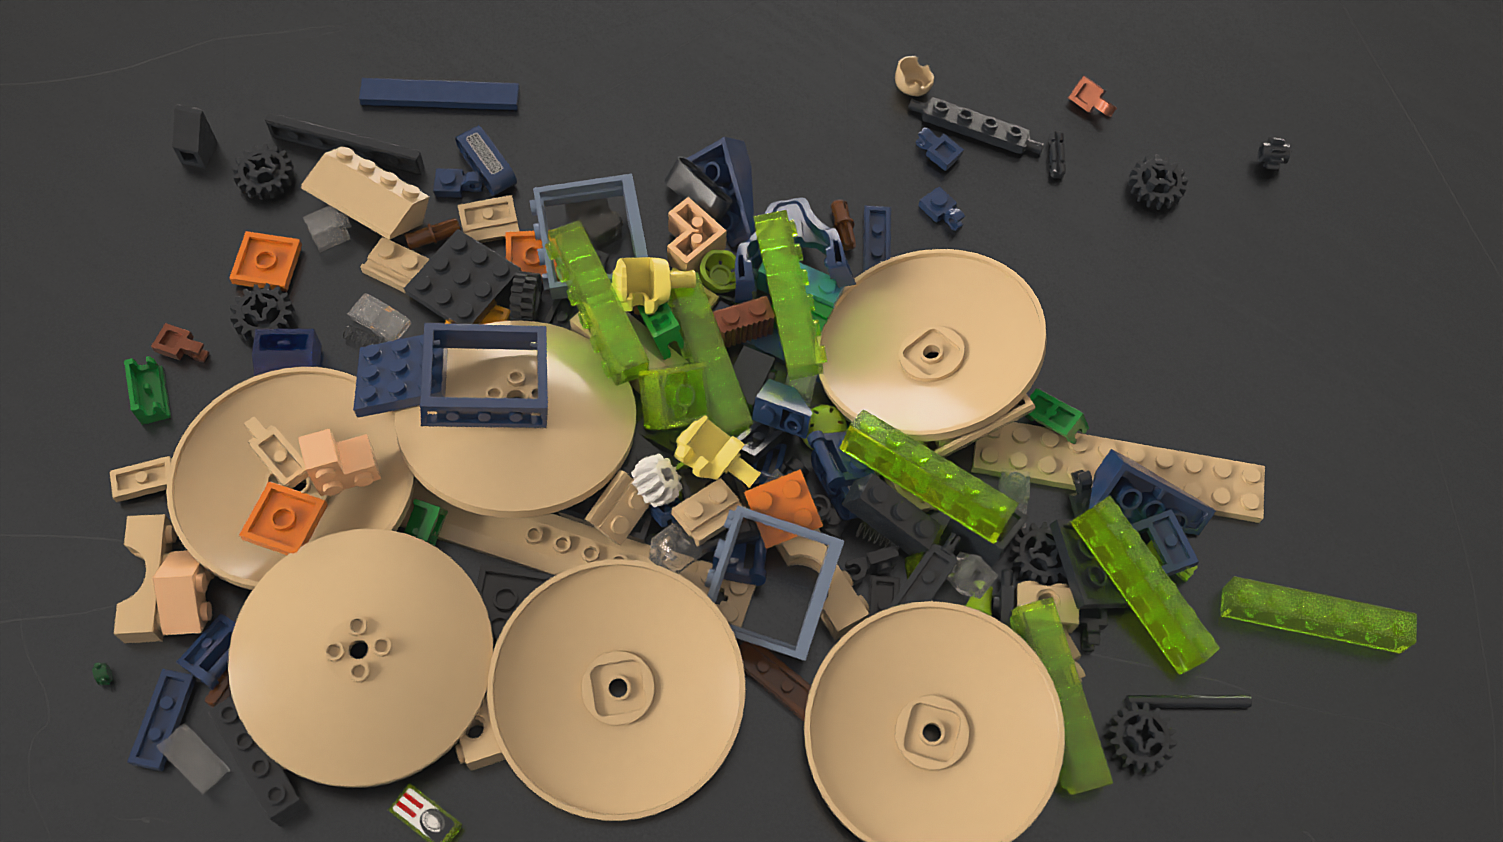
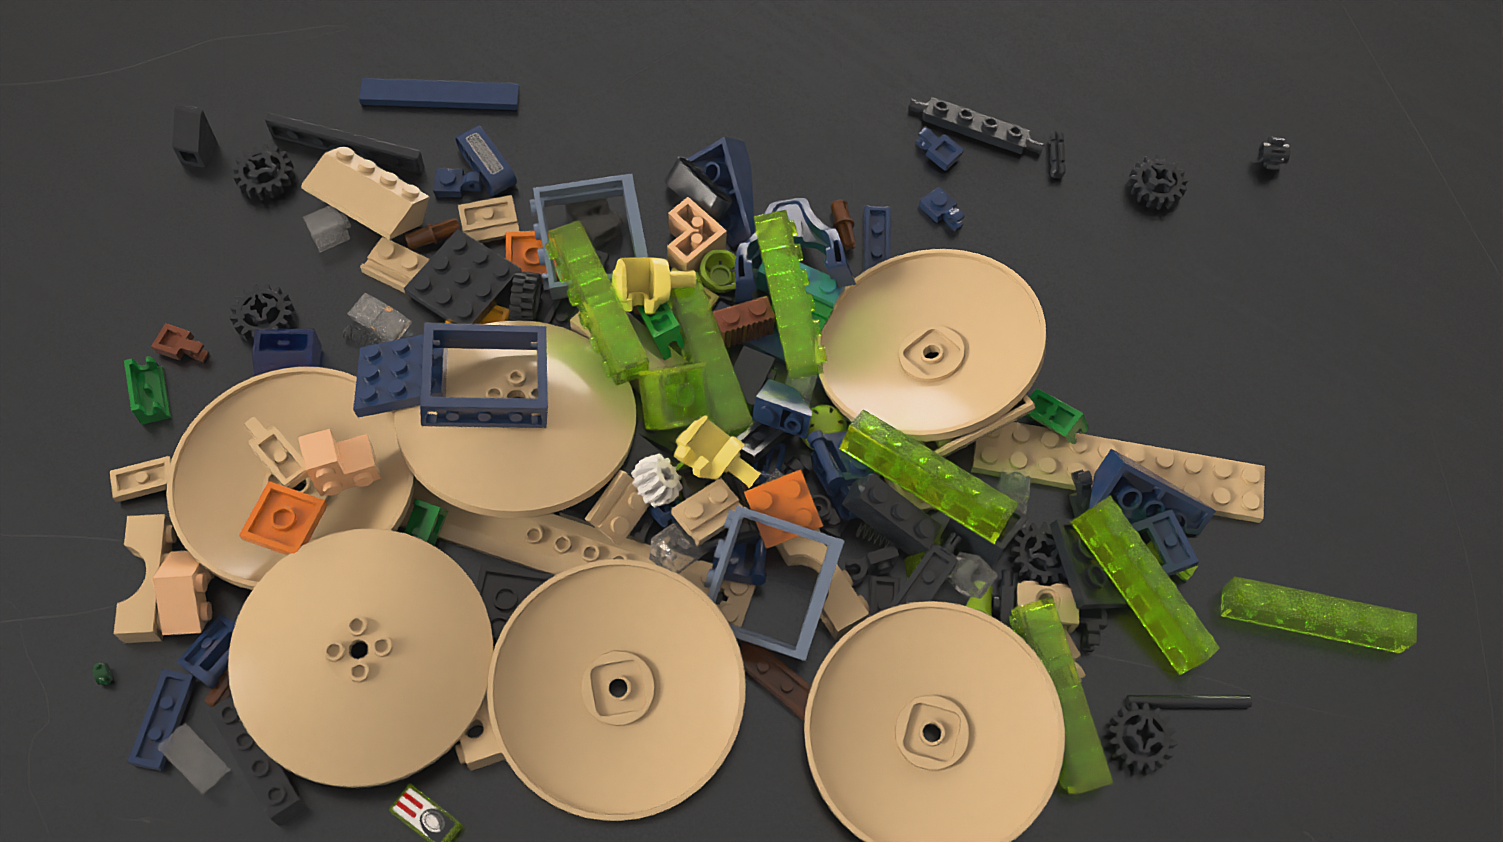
orange plate [229,231,302,292] -> none
tan hair [895,56,934,96] -> none
plate [1068,76,1117,117] -> none

